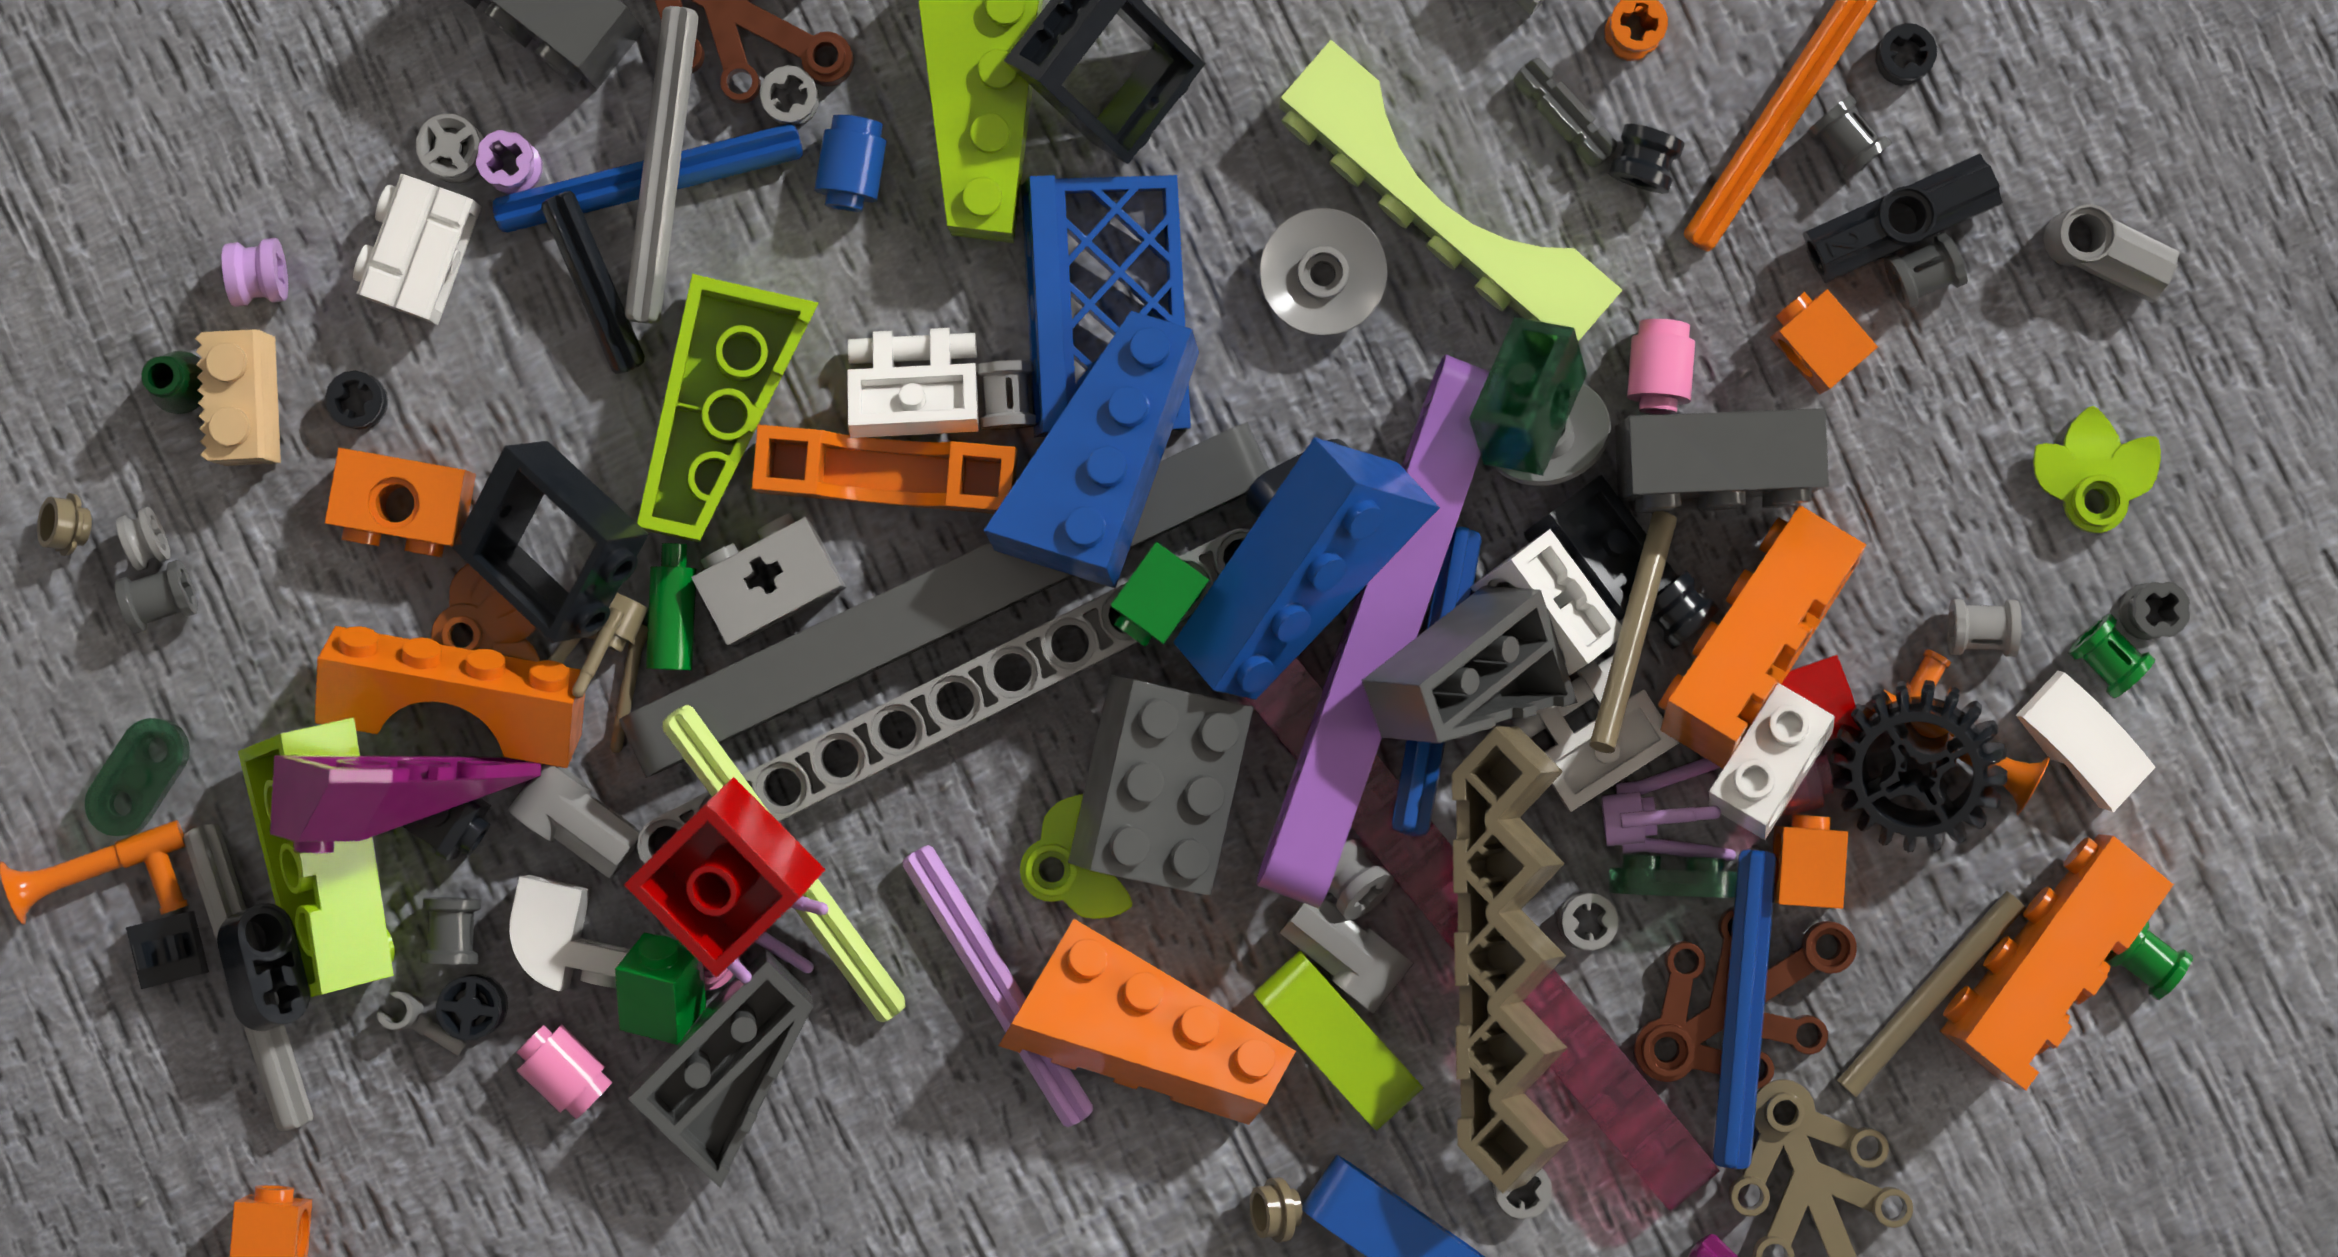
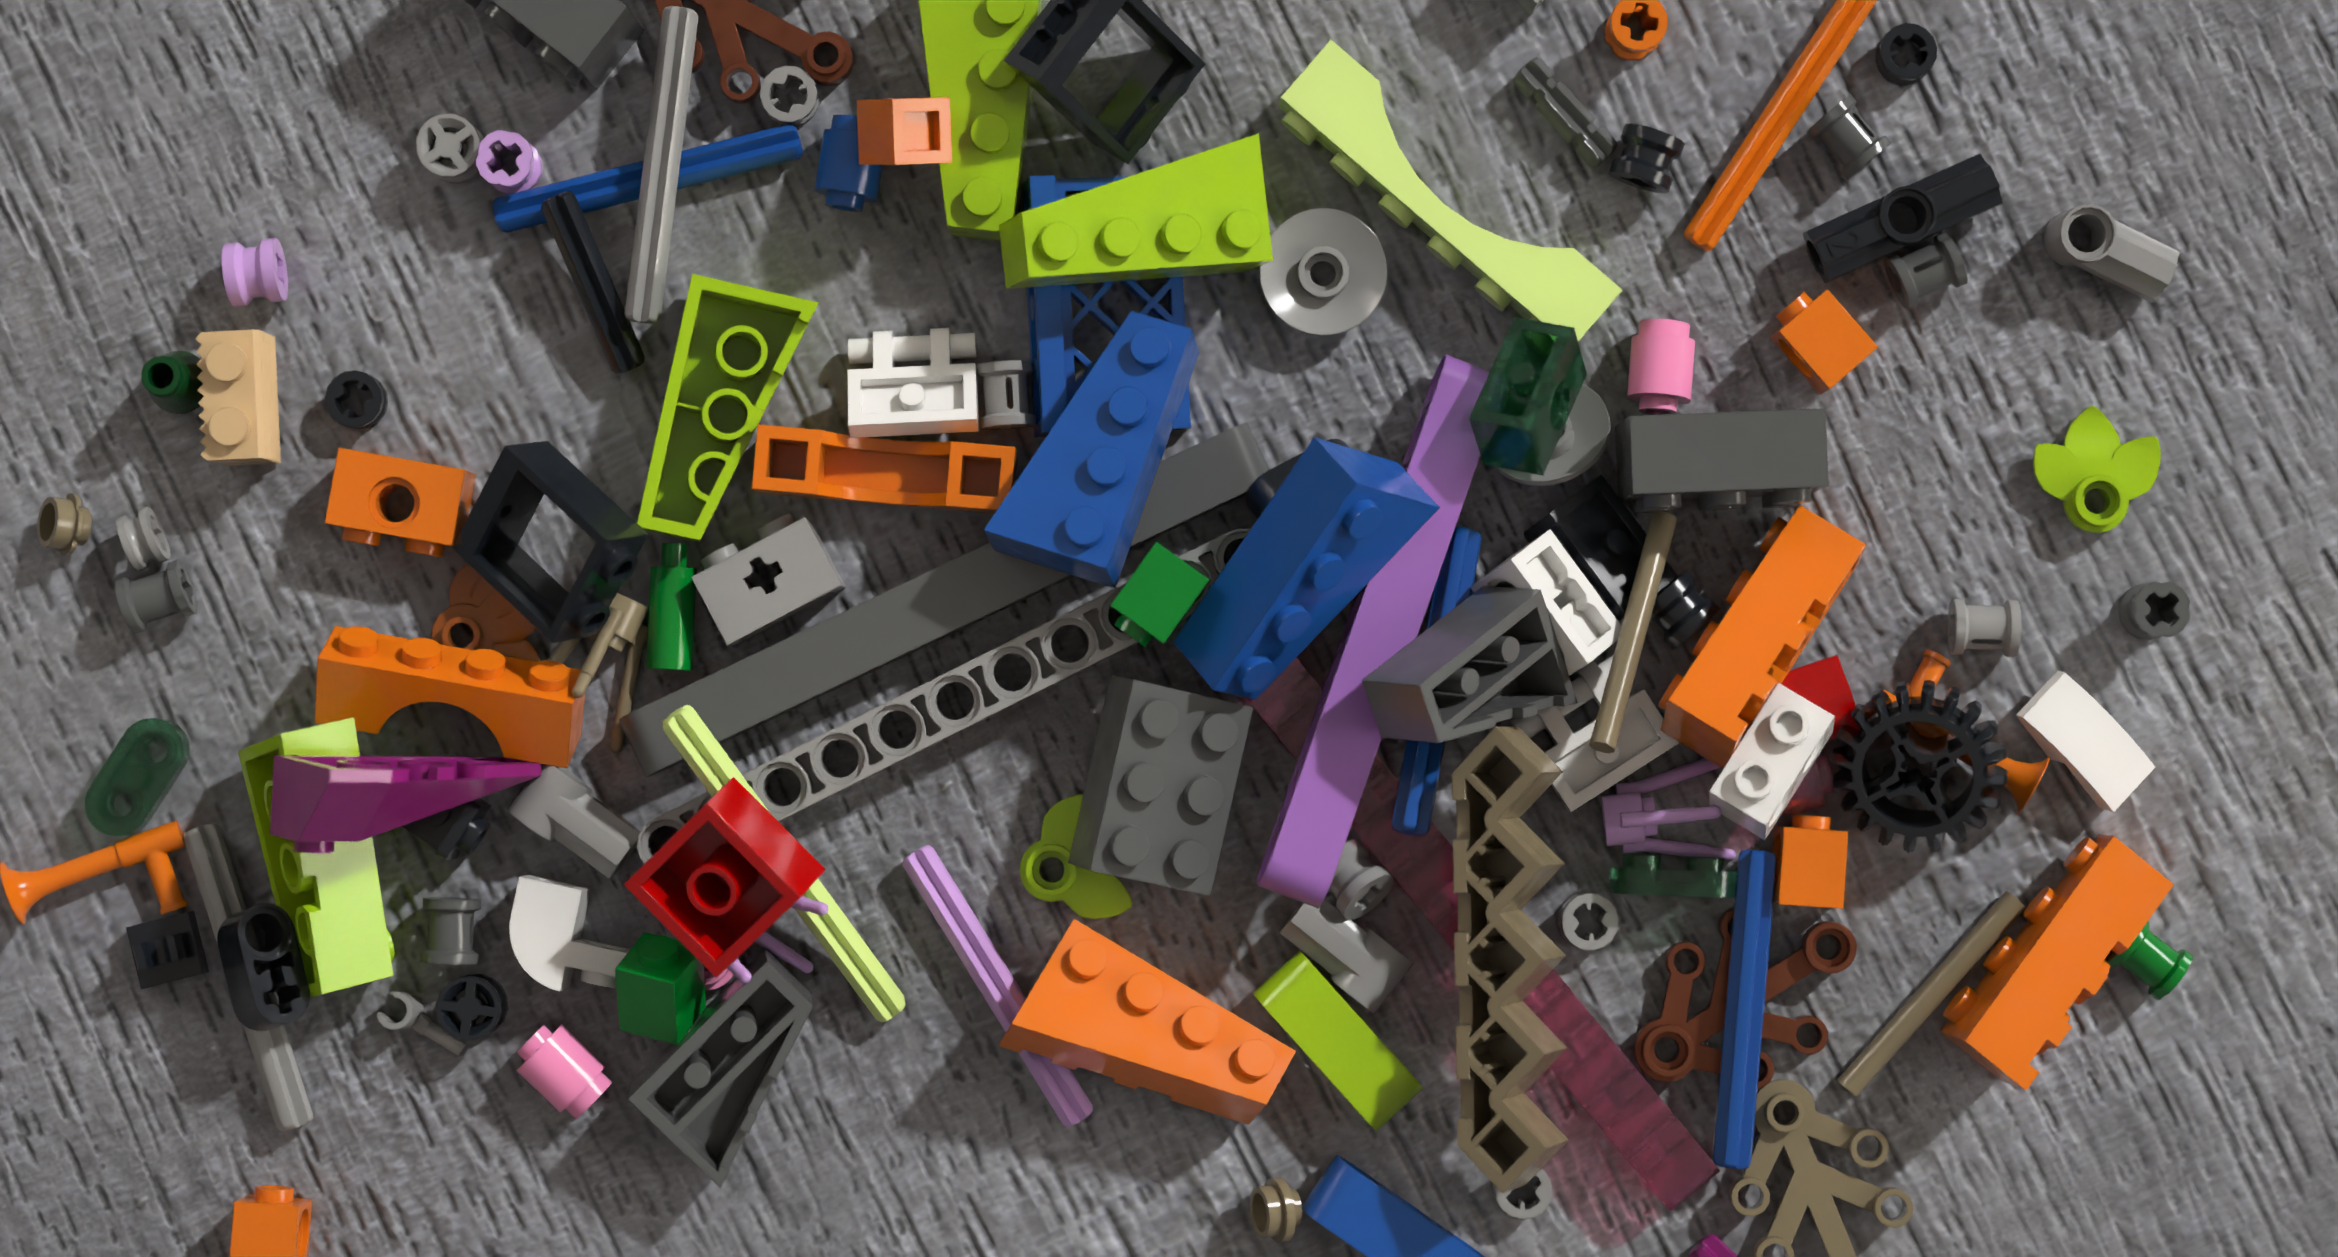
white brick [353,174,482,325] -> none
green bush [2068,613,2155,698] -> none
none -> orange brick [856,97,952,165]
none -> lime wedge [999,133,1273,289]

